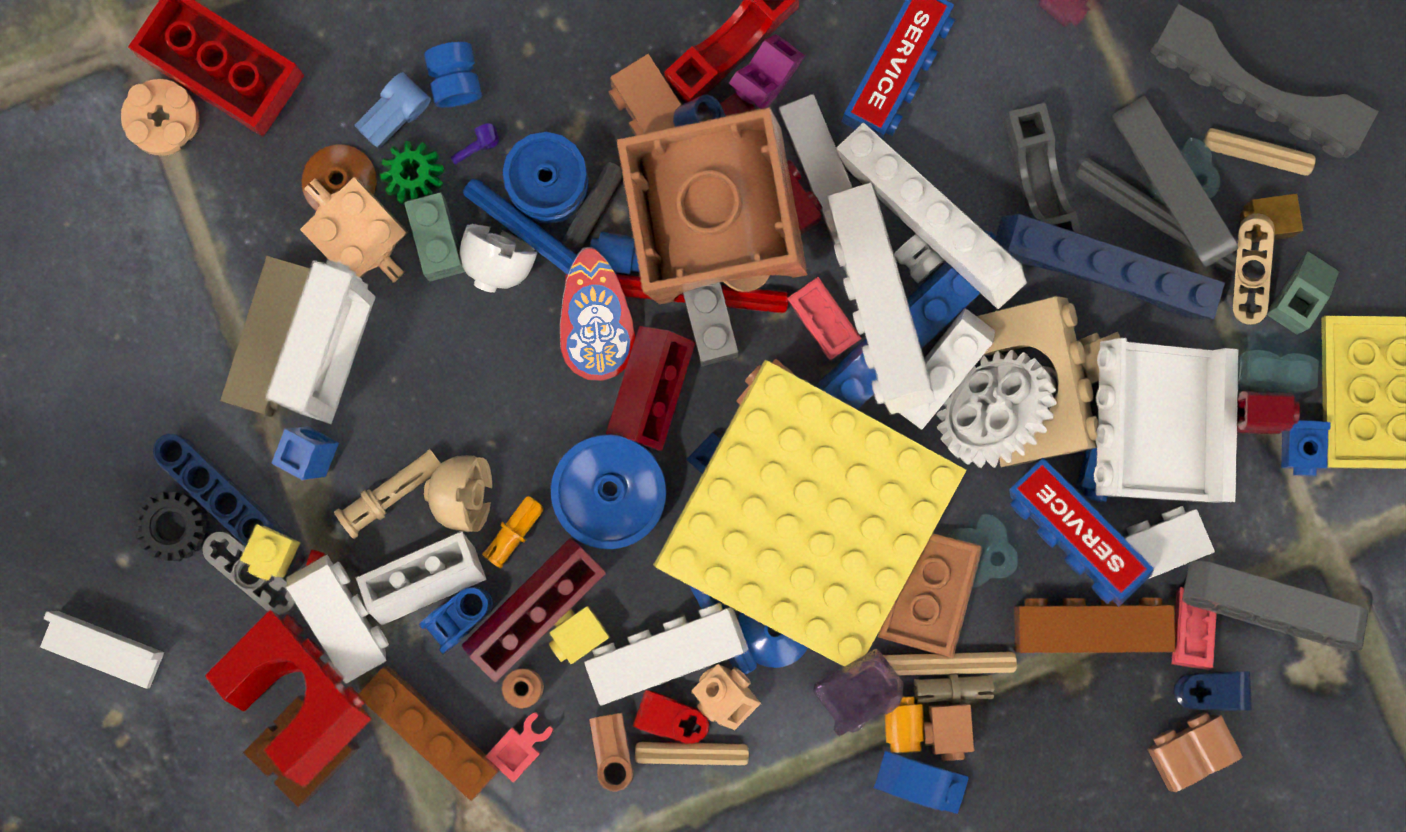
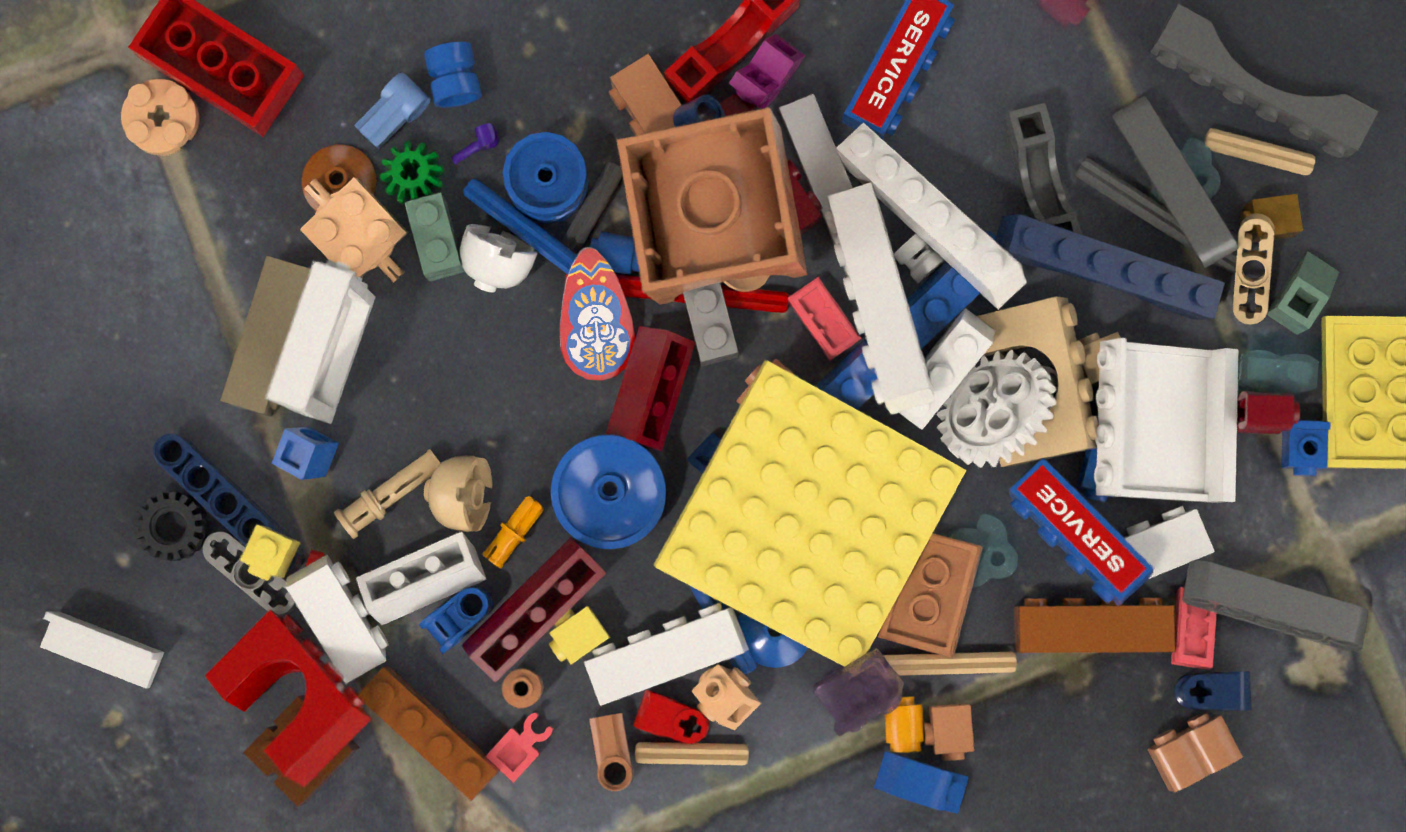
dark tan pin [914,674,994,705] -> none

